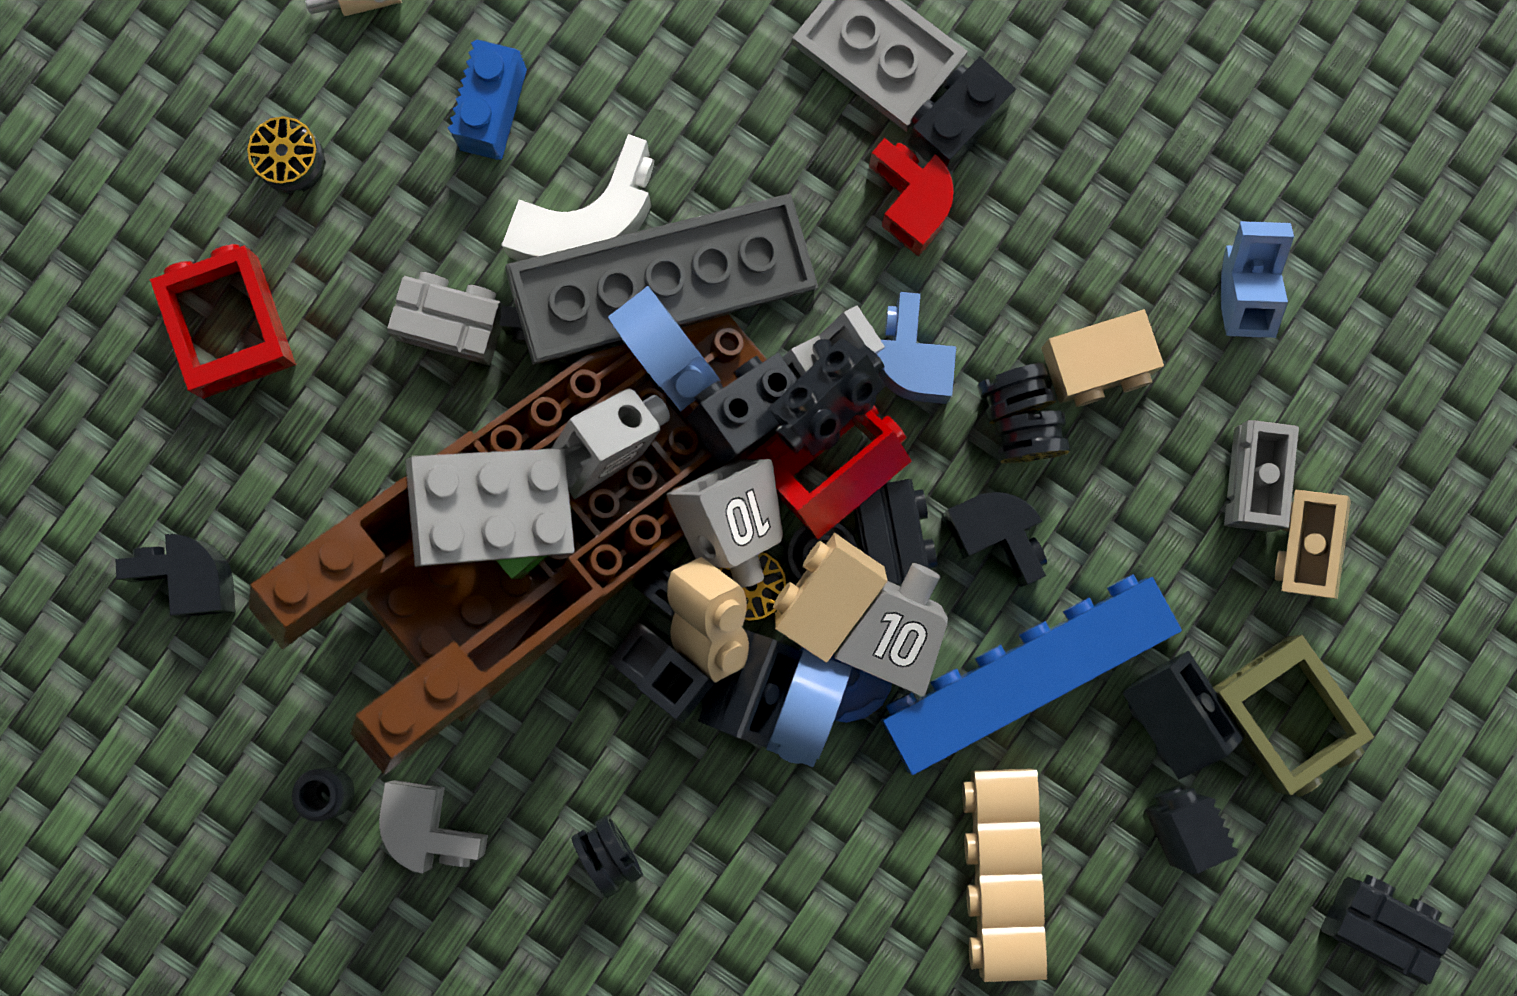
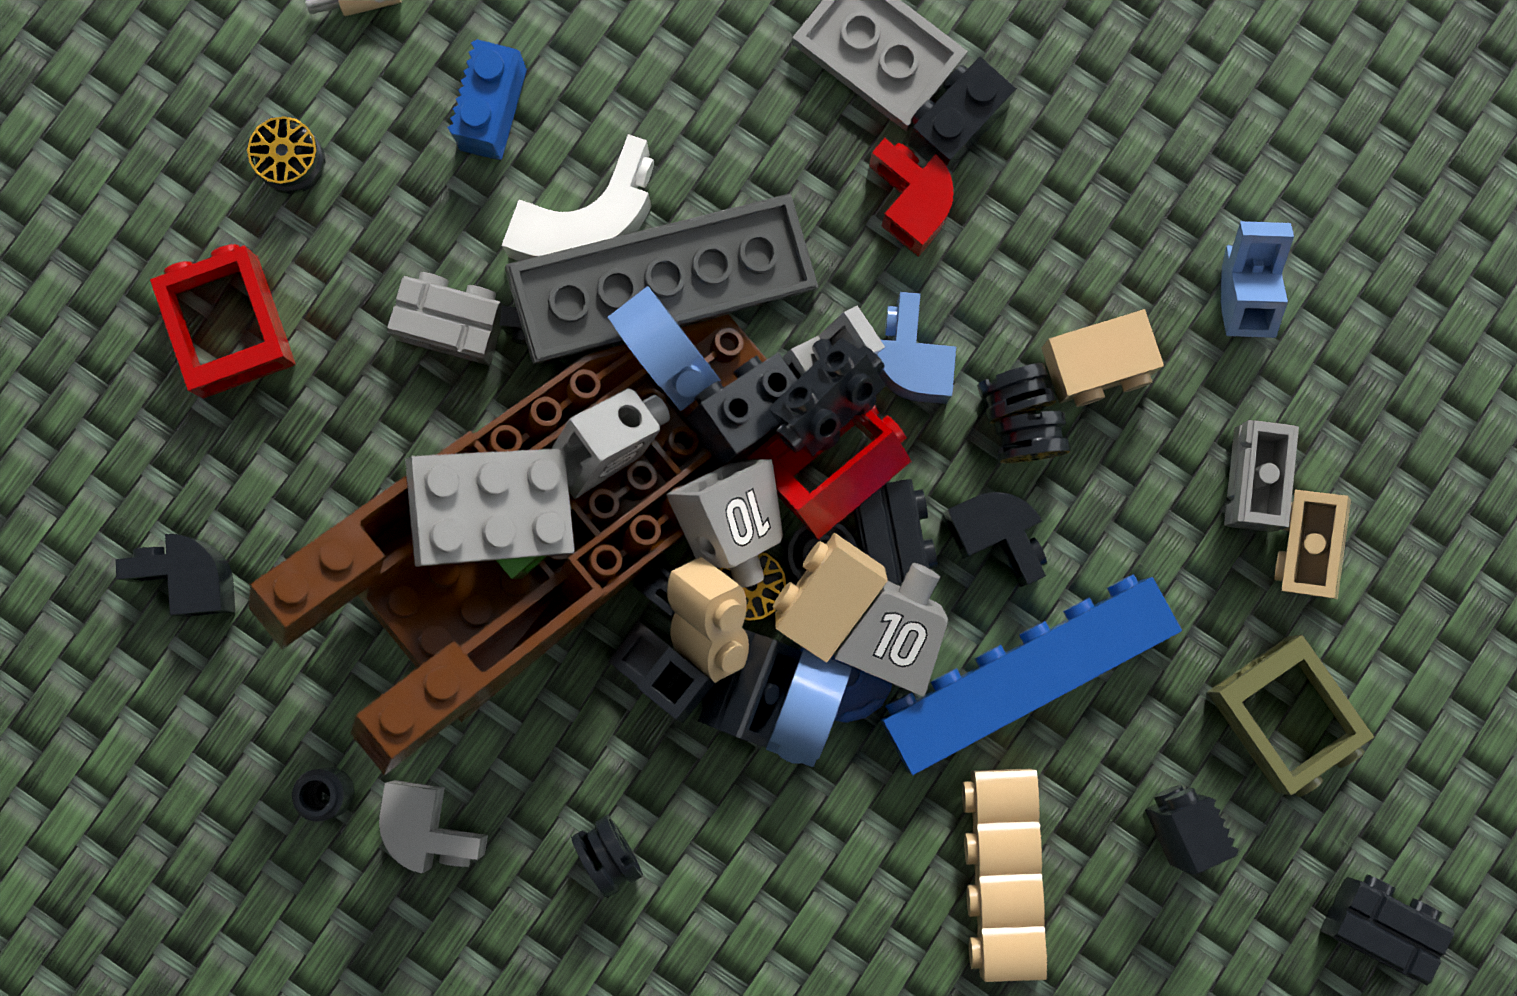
black brick [1123,650,1245,780] -> none

